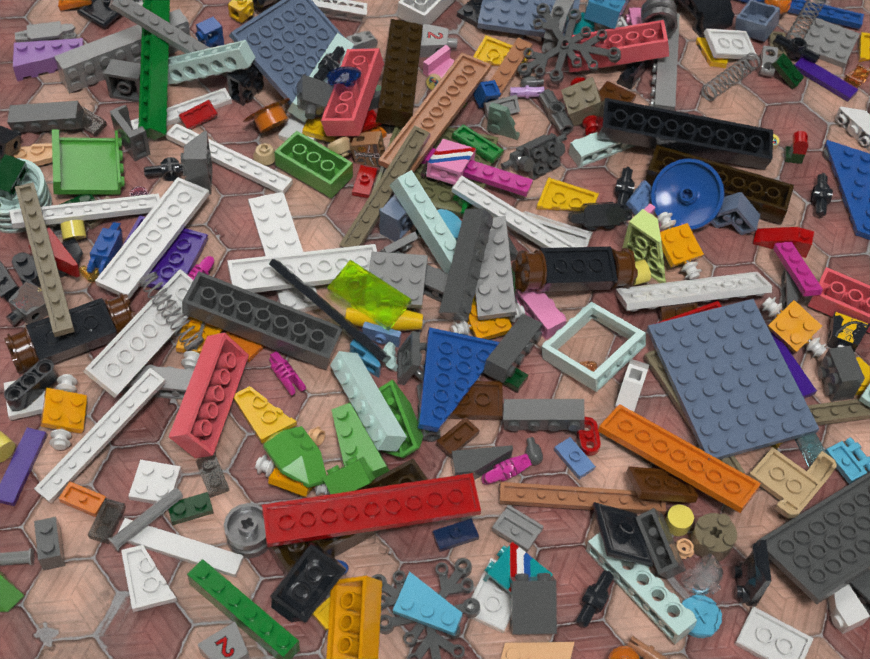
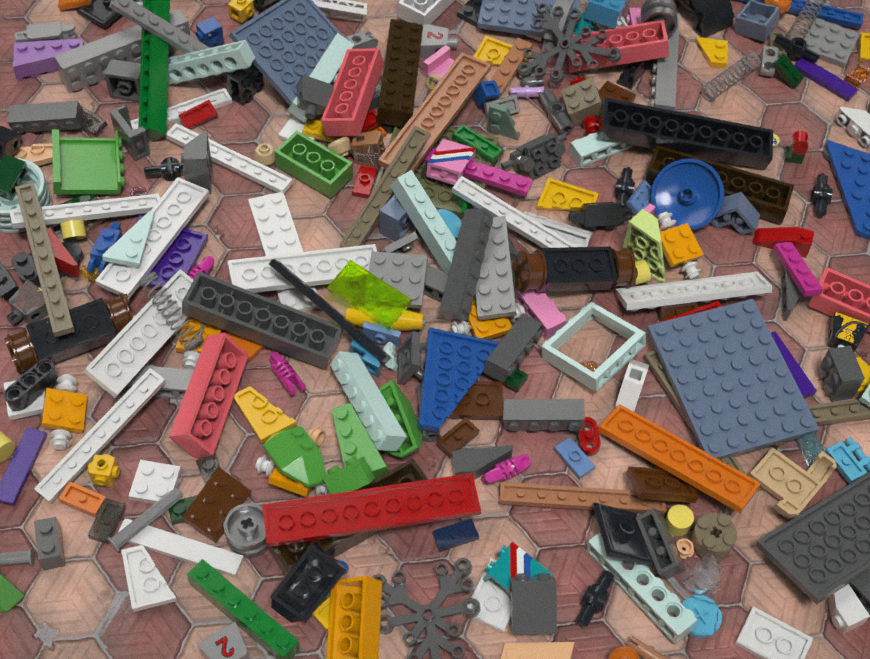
orange hose [243,98,290,133] -> none
black axle [313,46,345,81] -> none
clear blue dish [327,66,362,87] -> none
medium azure wing [393,571,463,636] -> none
light grey plate [492,505,544,553] -> none
dark grey cylinder [525,437,543,465] -> none
white tile [703,29,757,60] -> none
black slope [732,540,772,607] -> none
light orange plate [762,297,827,358] -> none
none -> yellow brick [87,454,120,487]
none -> light aqua wing [102,211,154,268]
none -> reddish brown plate [181,467,252,543]

